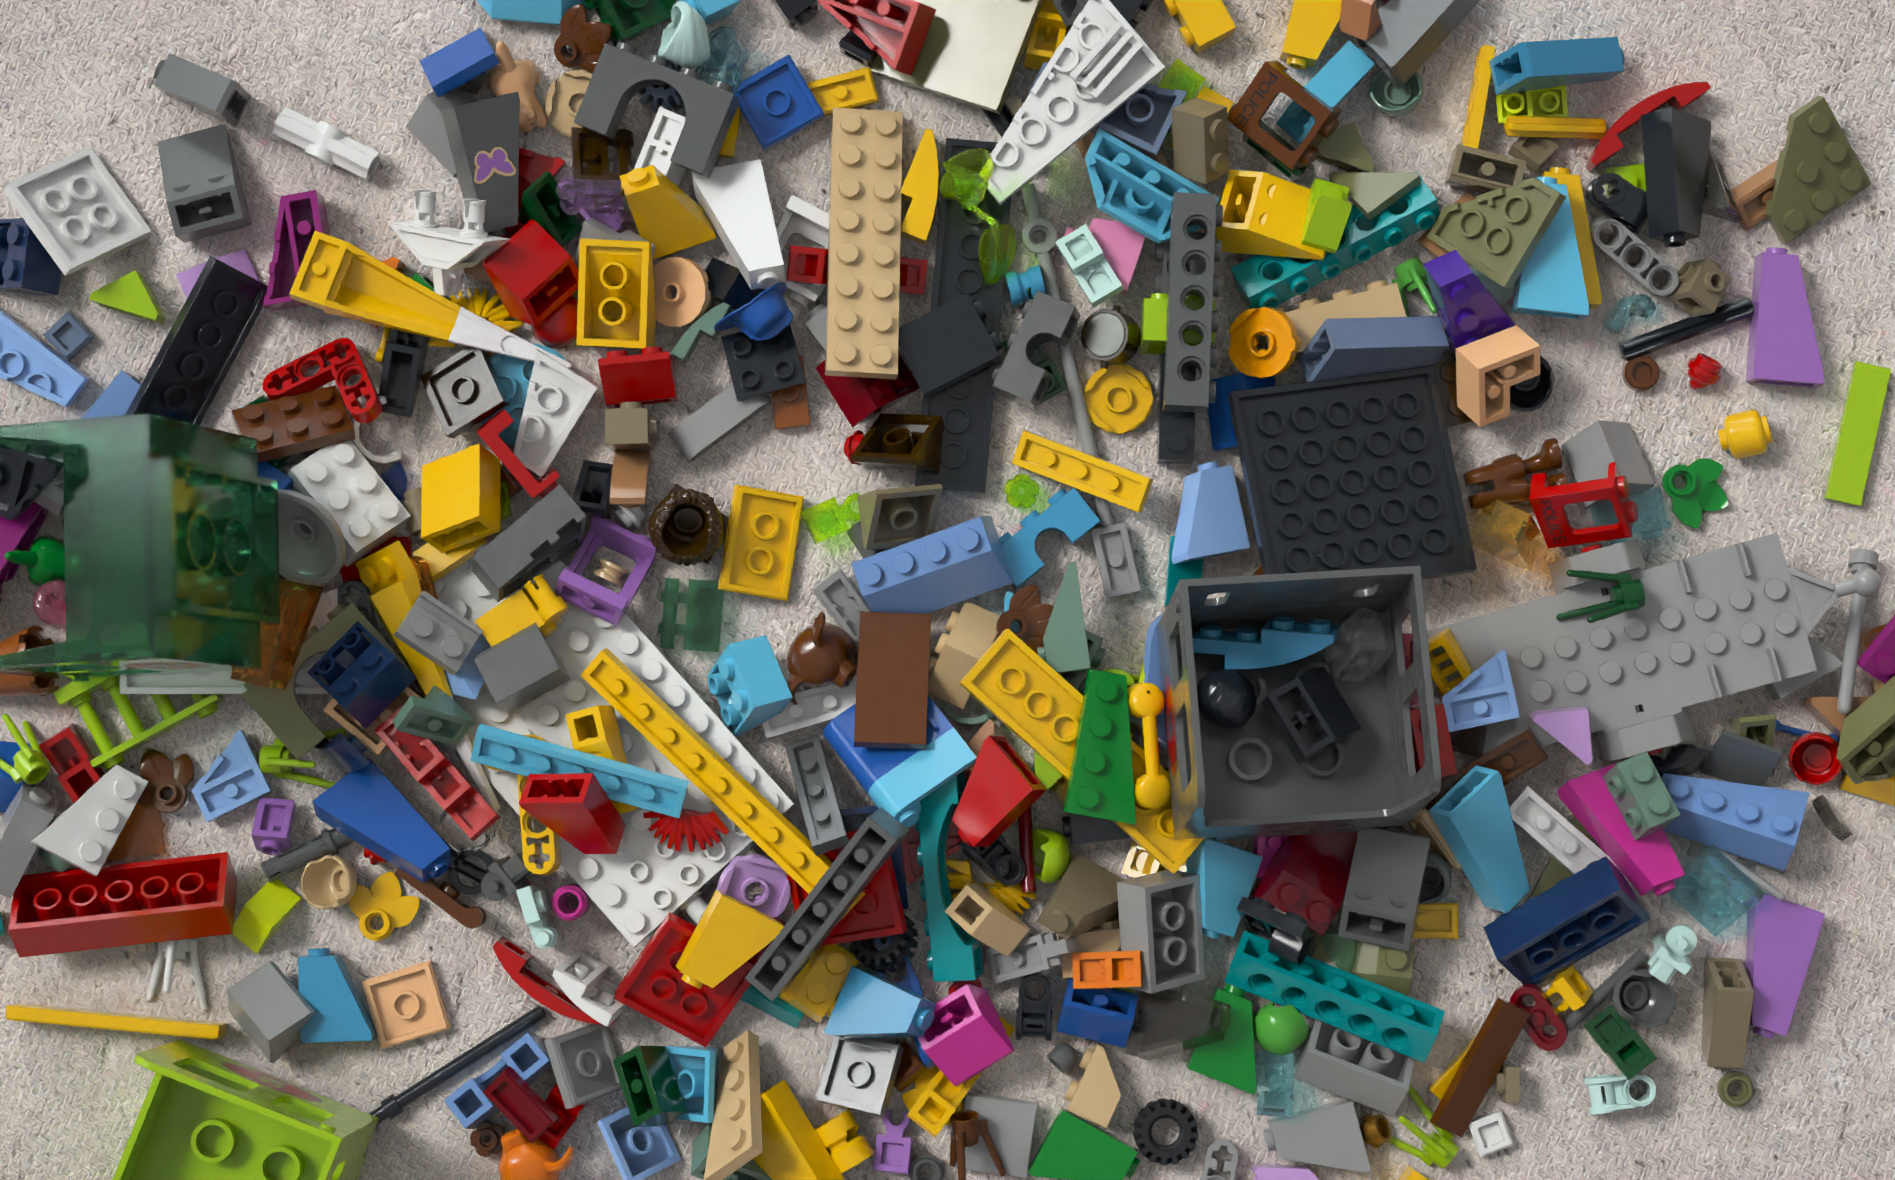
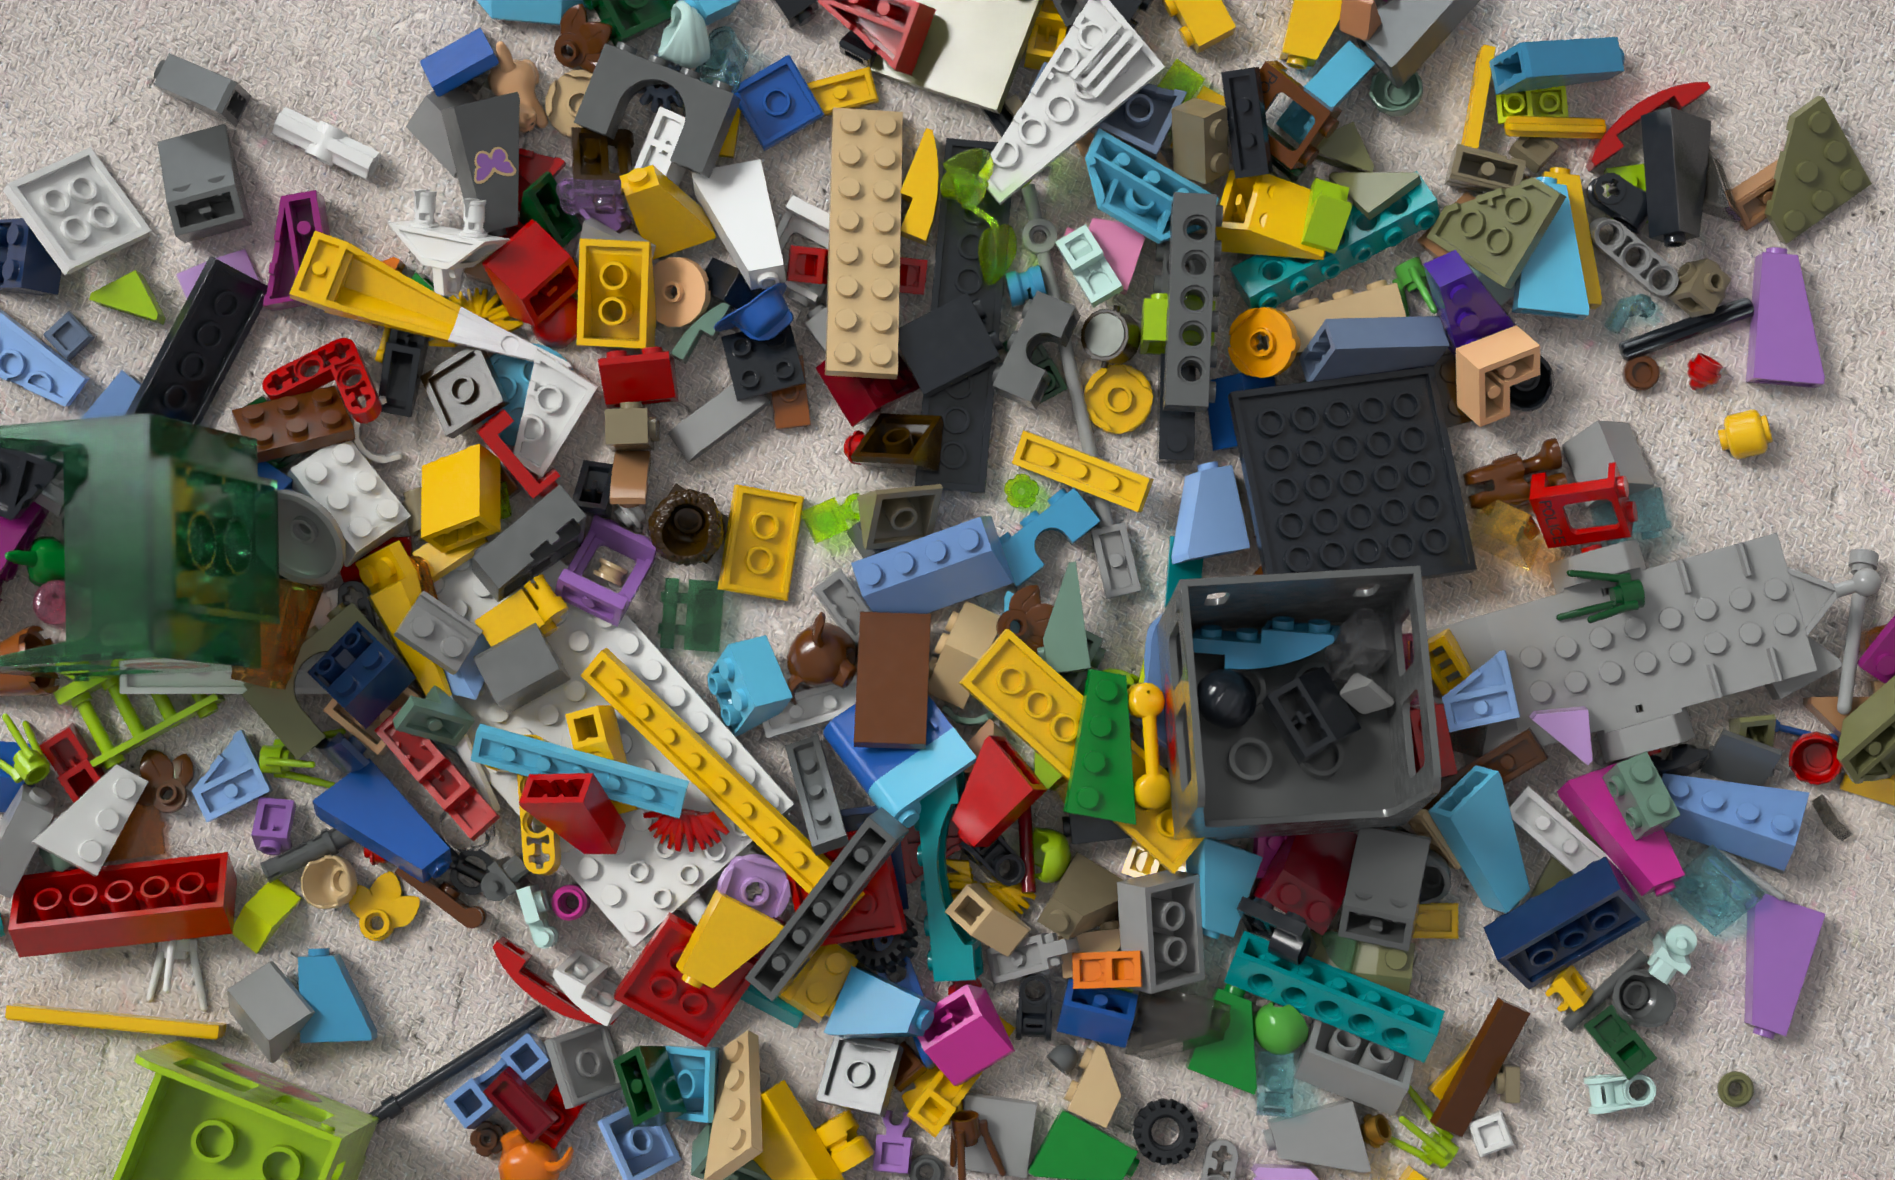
light nougat tile [362,960,451,1049] -> none
clear blue tile [380,461,408,504] -> none
dark red plate [1510,984,1568,1051] -> none
green plate [1662,458,1729,528] -> none
dark tan slope [1701,957,1754,1070] -> none
lime tile [1824,361,1891,507] -> none
none -> black plate [1221,67,1273,179]
none -> light grey slope [1339,673,1394,714]

